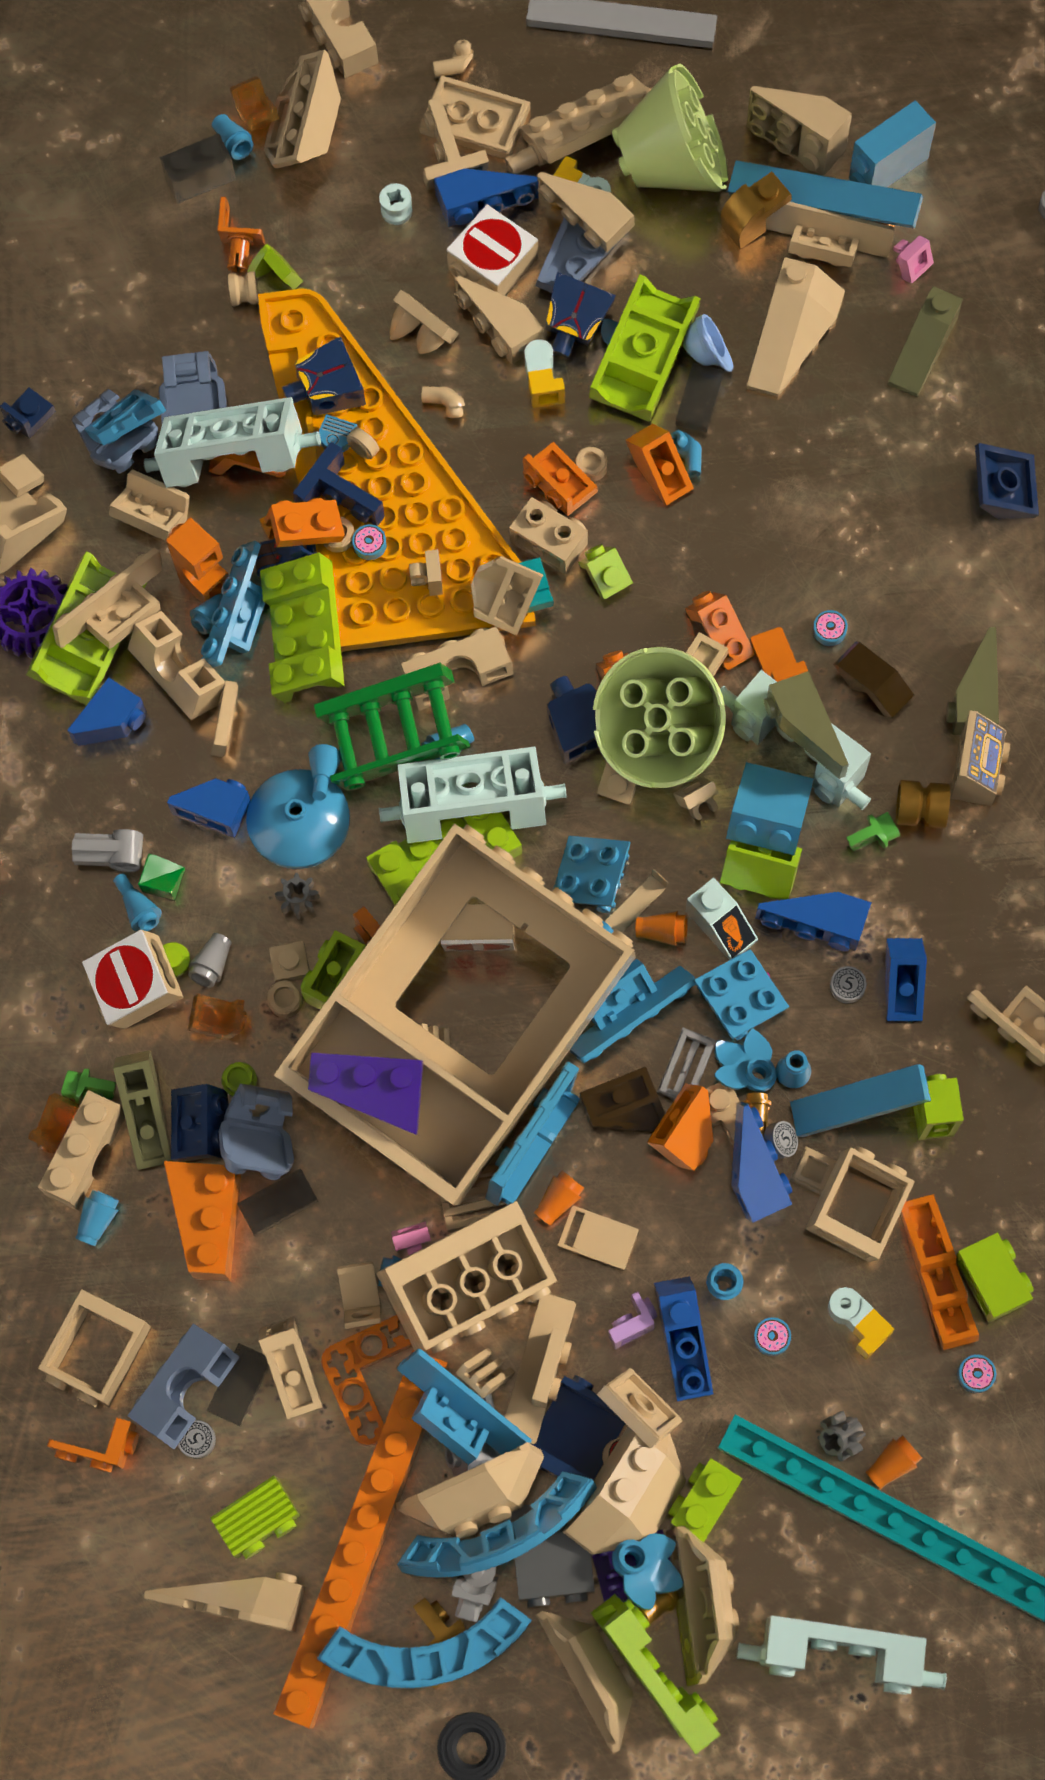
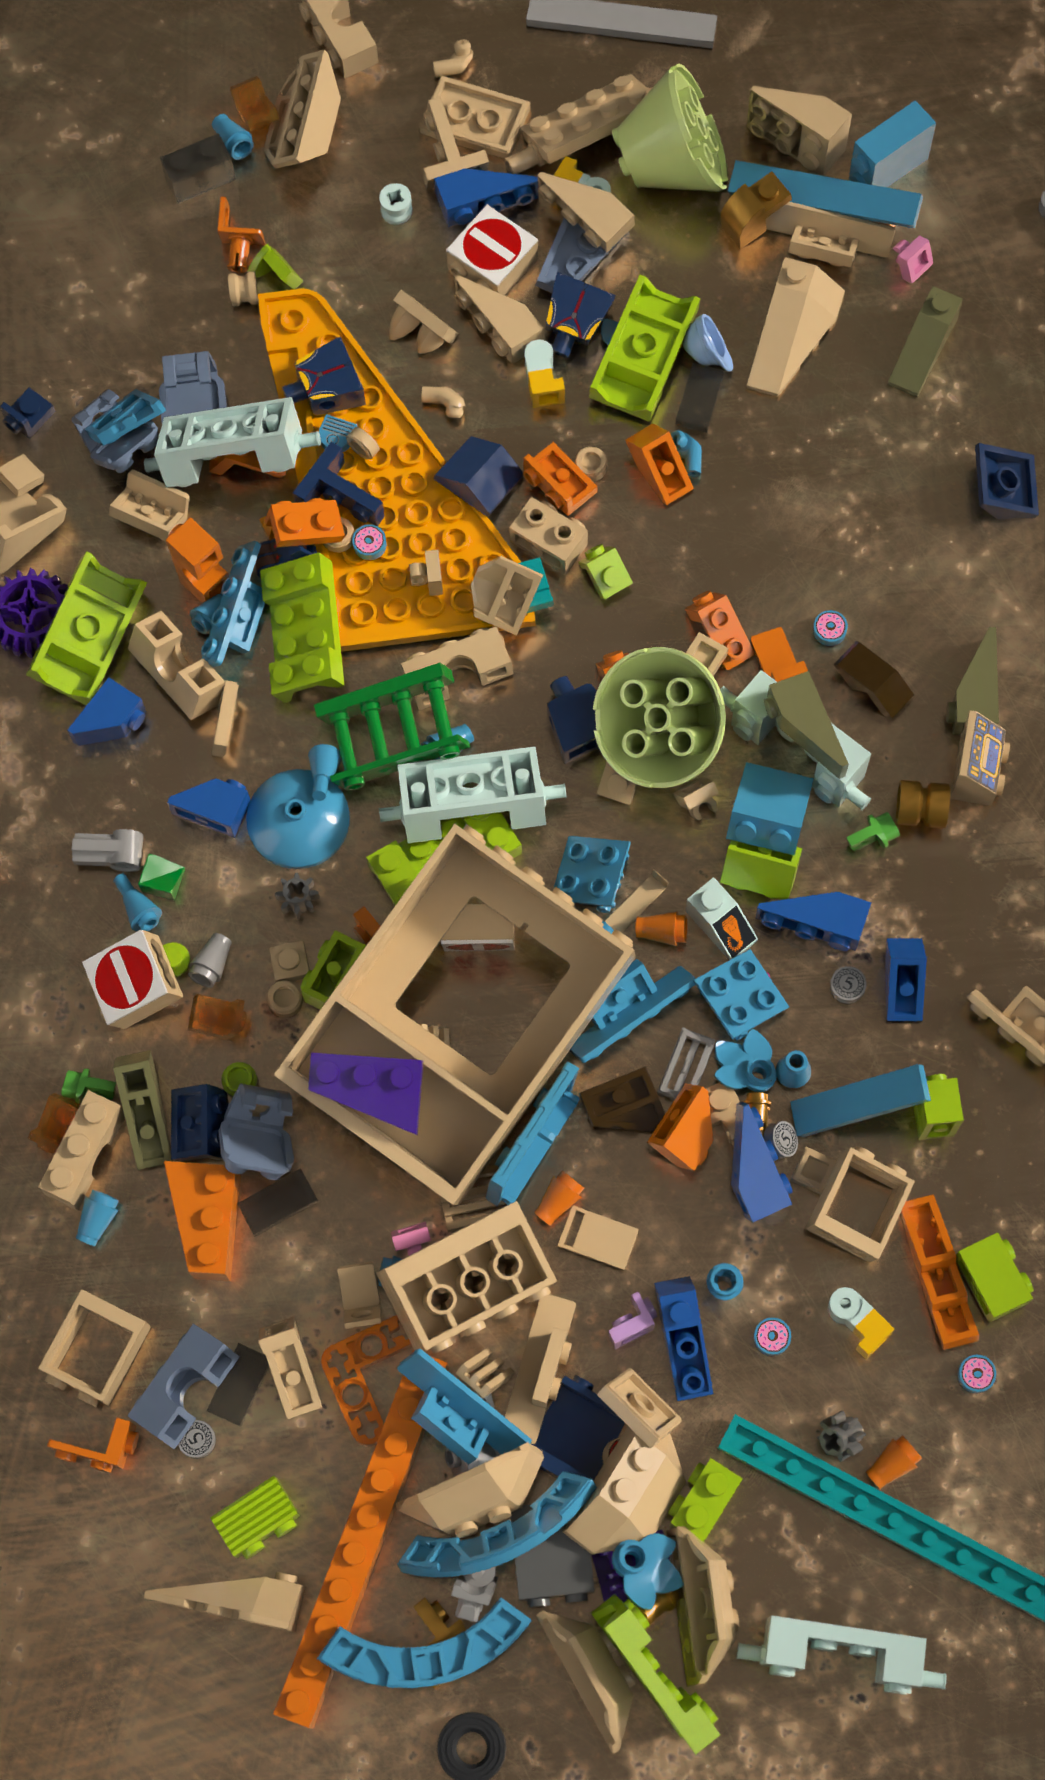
tan bracket [53,547,163,649] -> none
none -> dark blue slope [434,436,524,517]

